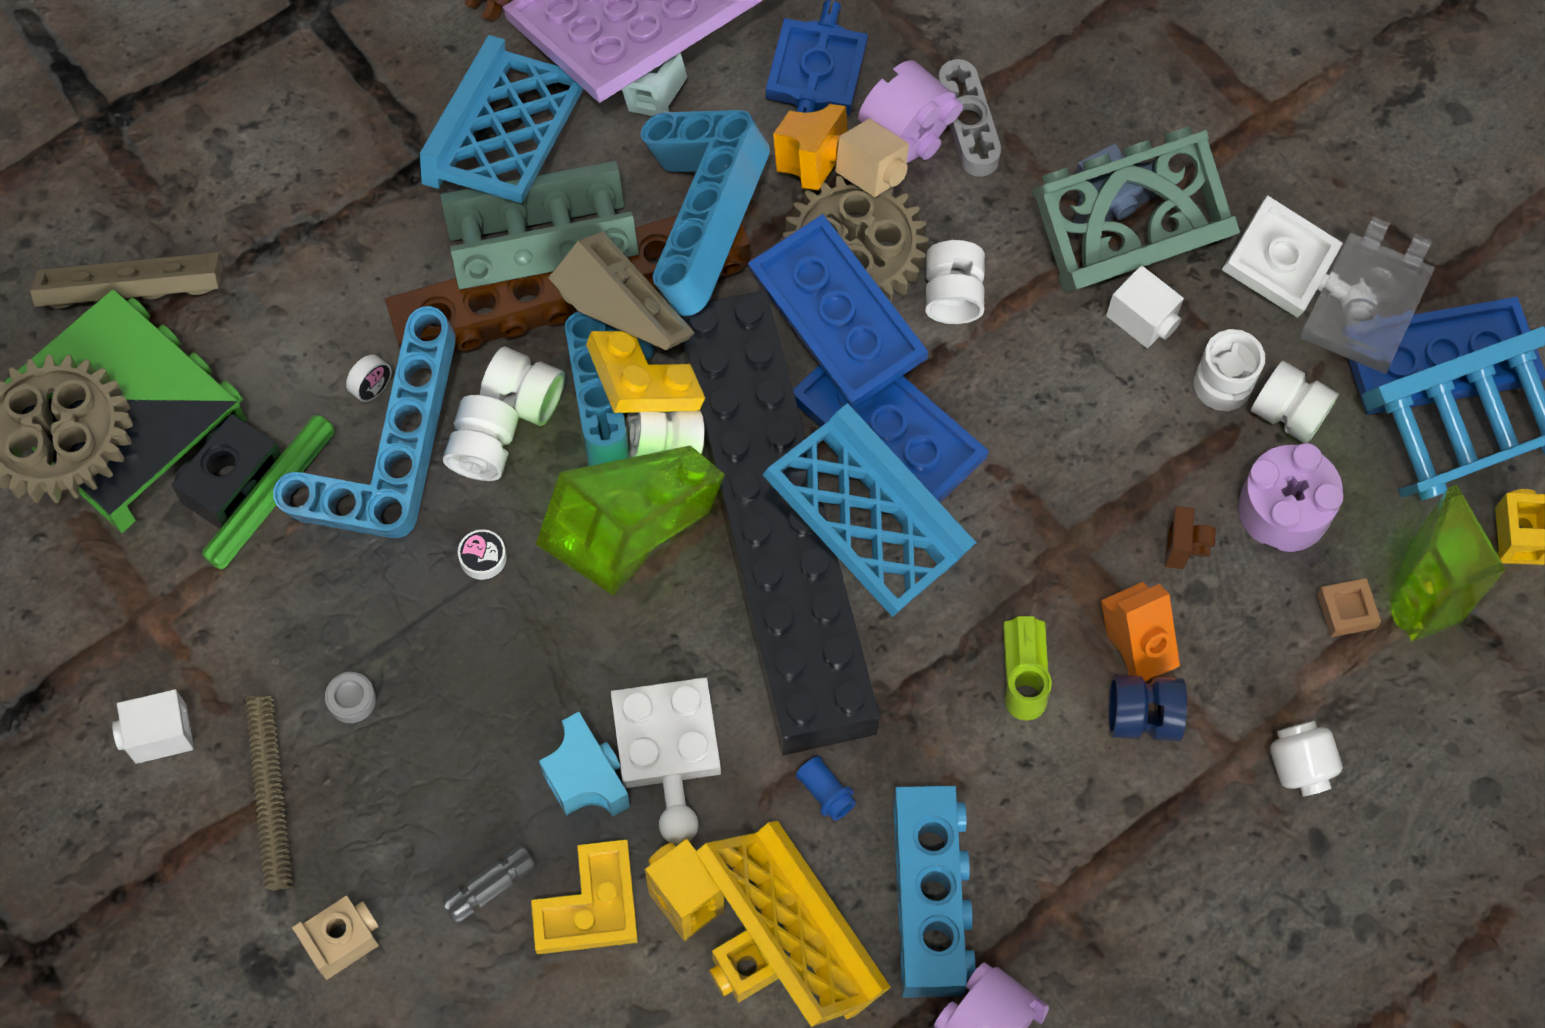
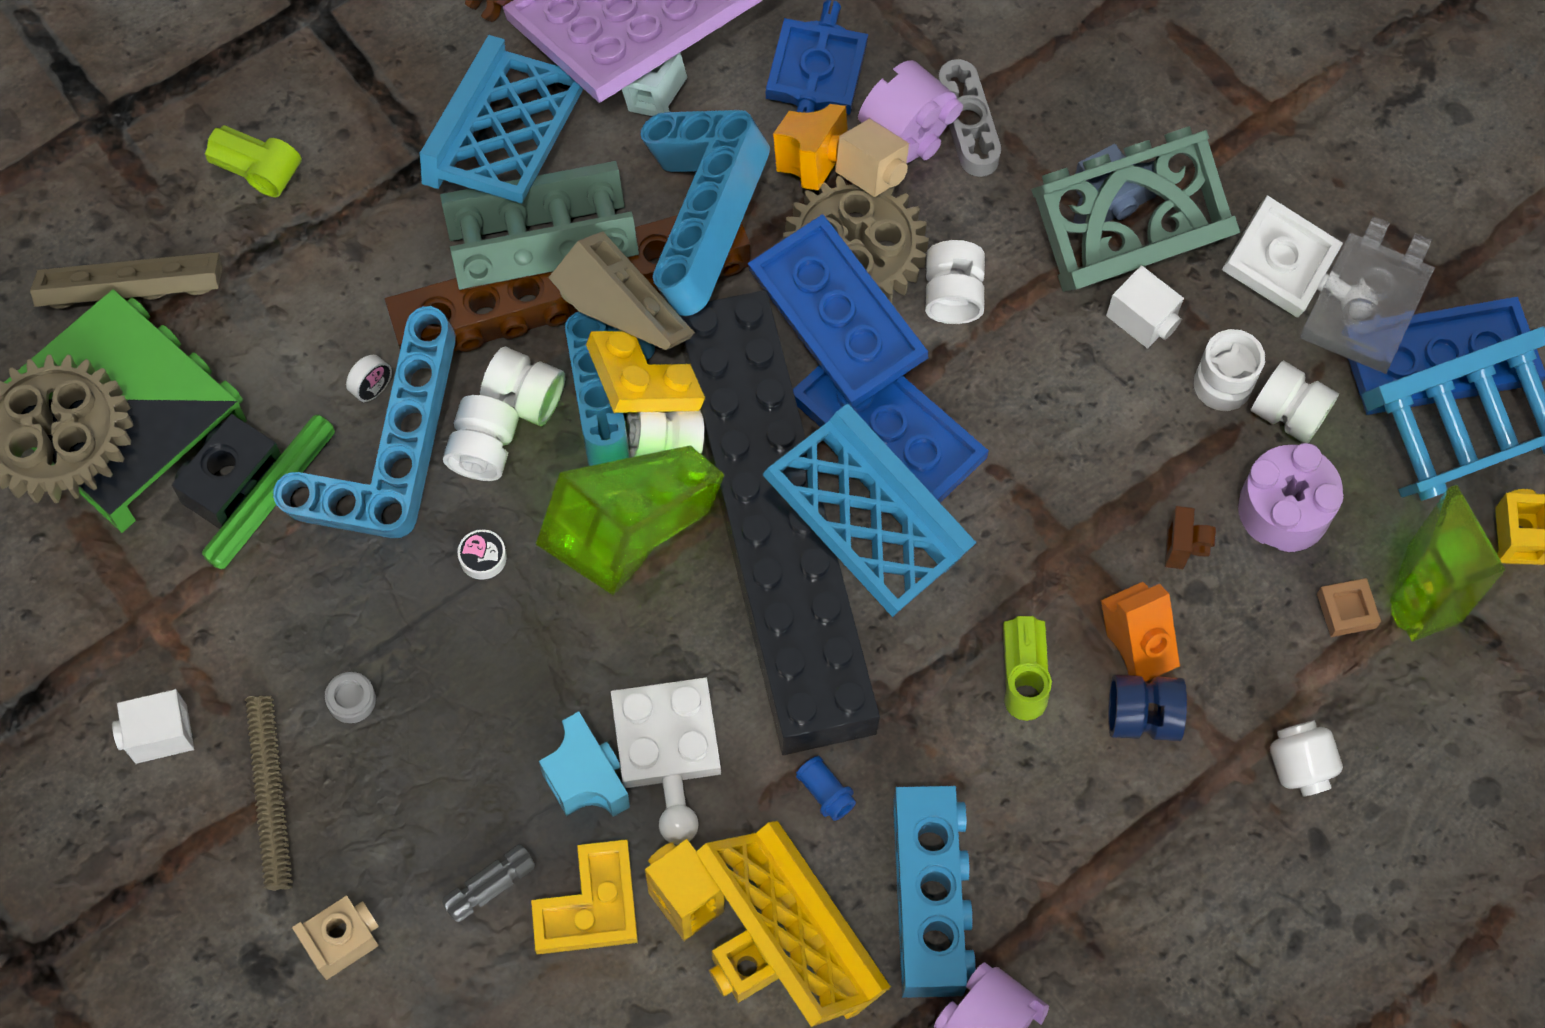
none -> lime piece [205,125,302,197]

